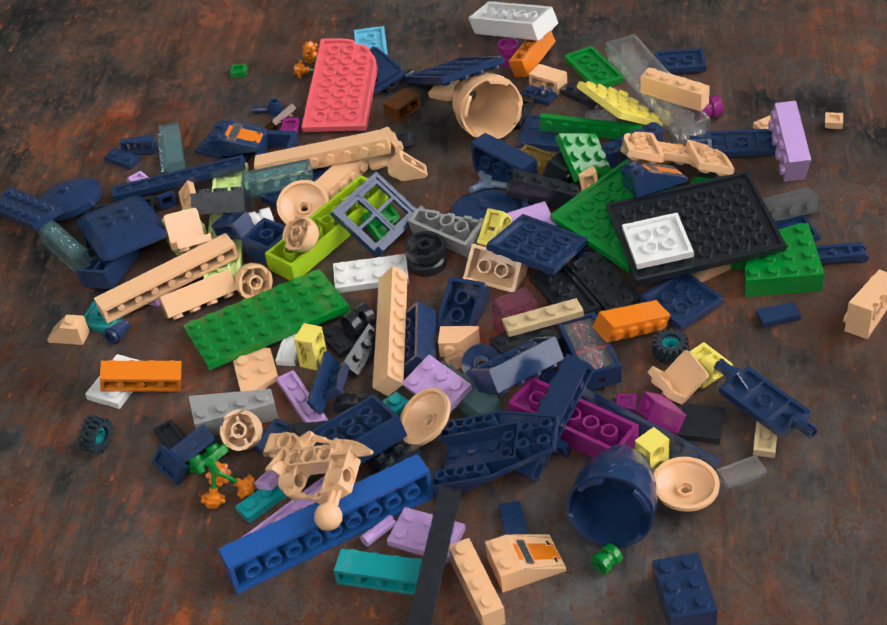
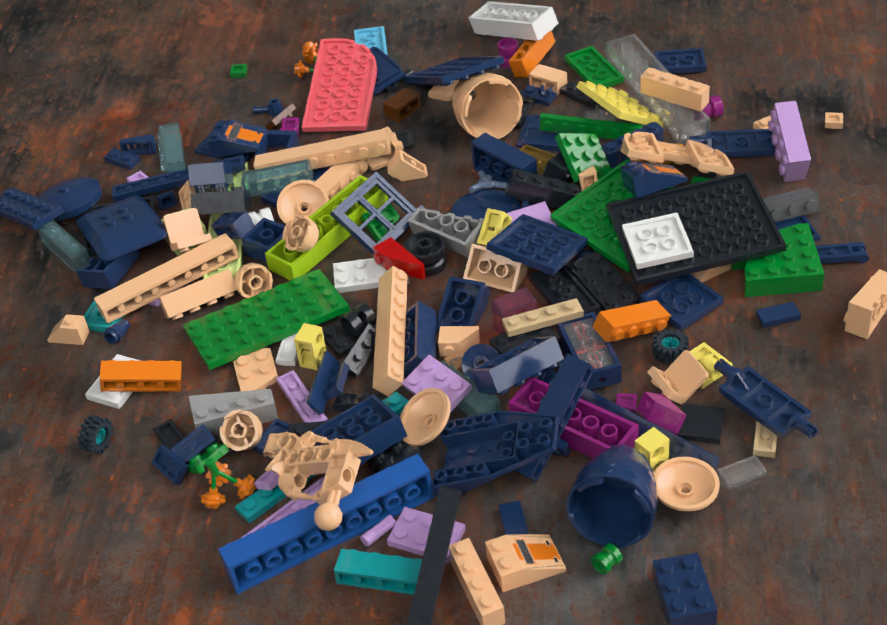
none -> brick [188,162,234,189]
none -> red slope [373,237,426,280]

